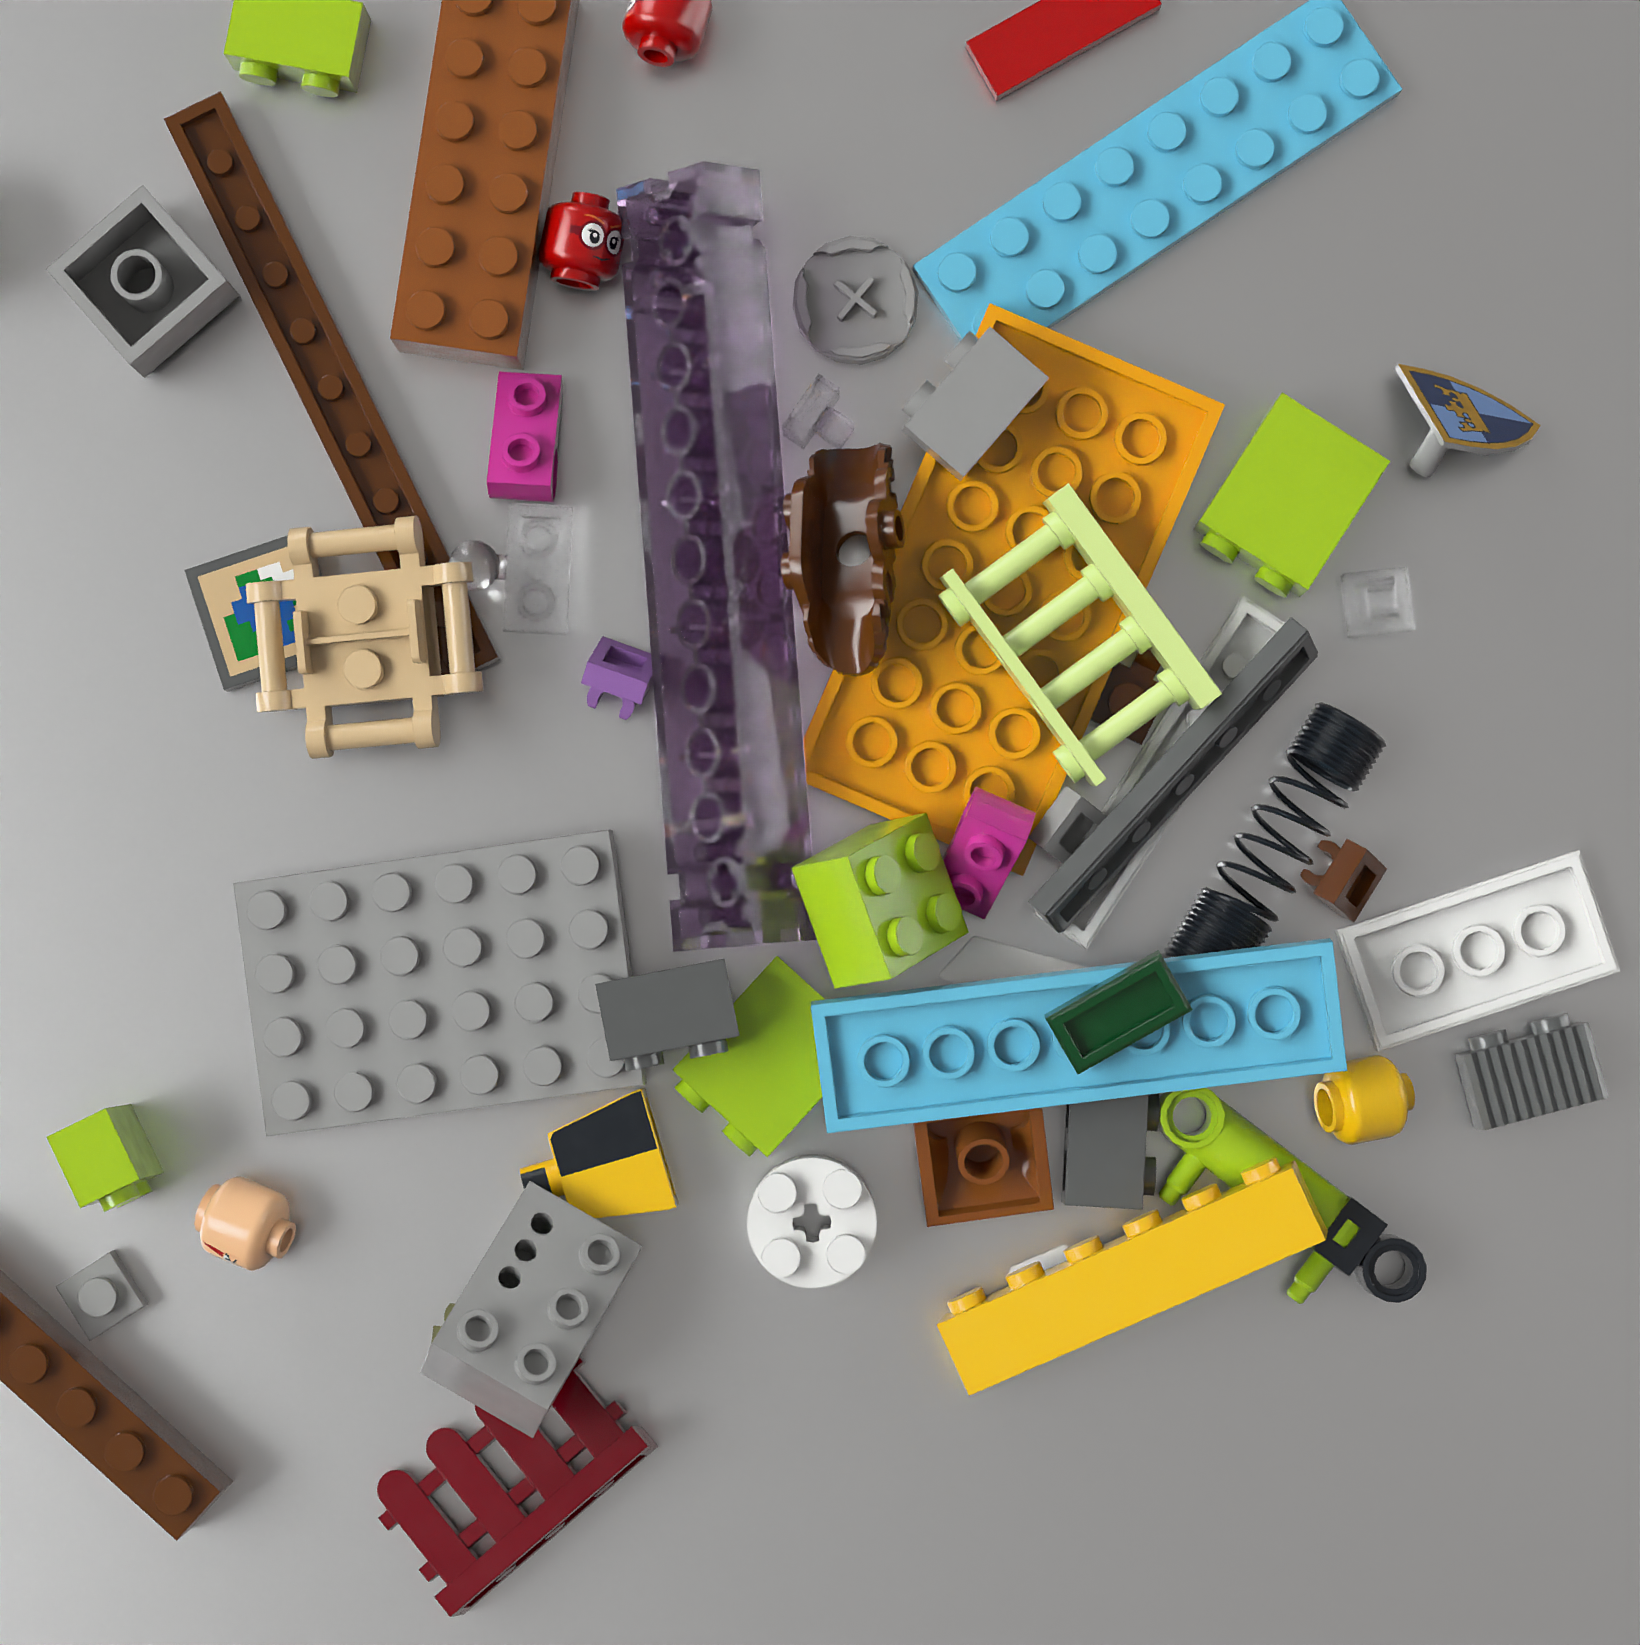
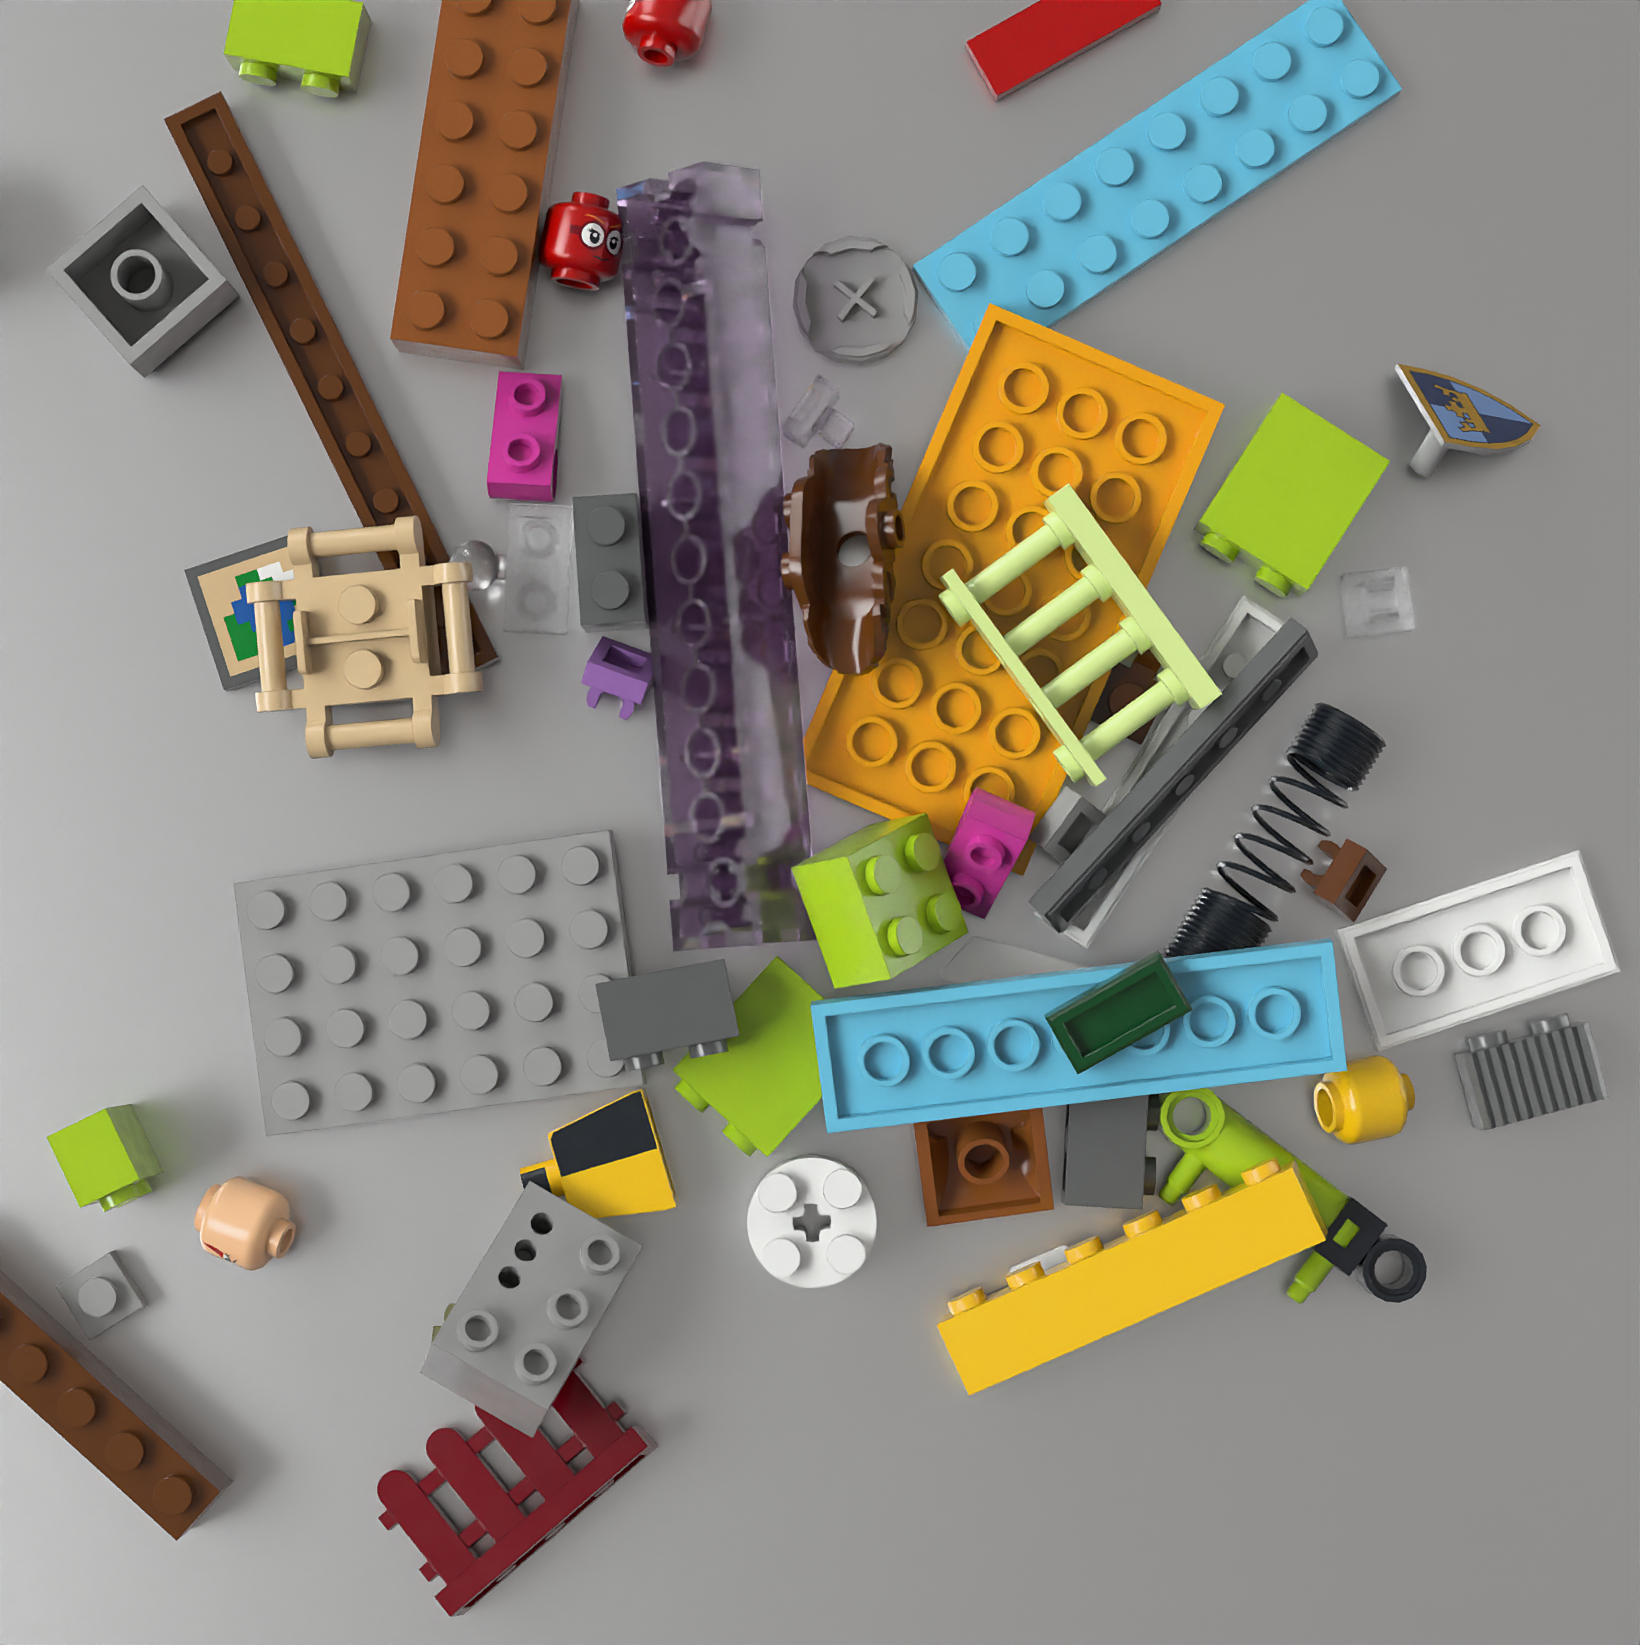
light grey brick [902,327,1049,481] -> none
none -> dark grey brick [572,493,649,633]

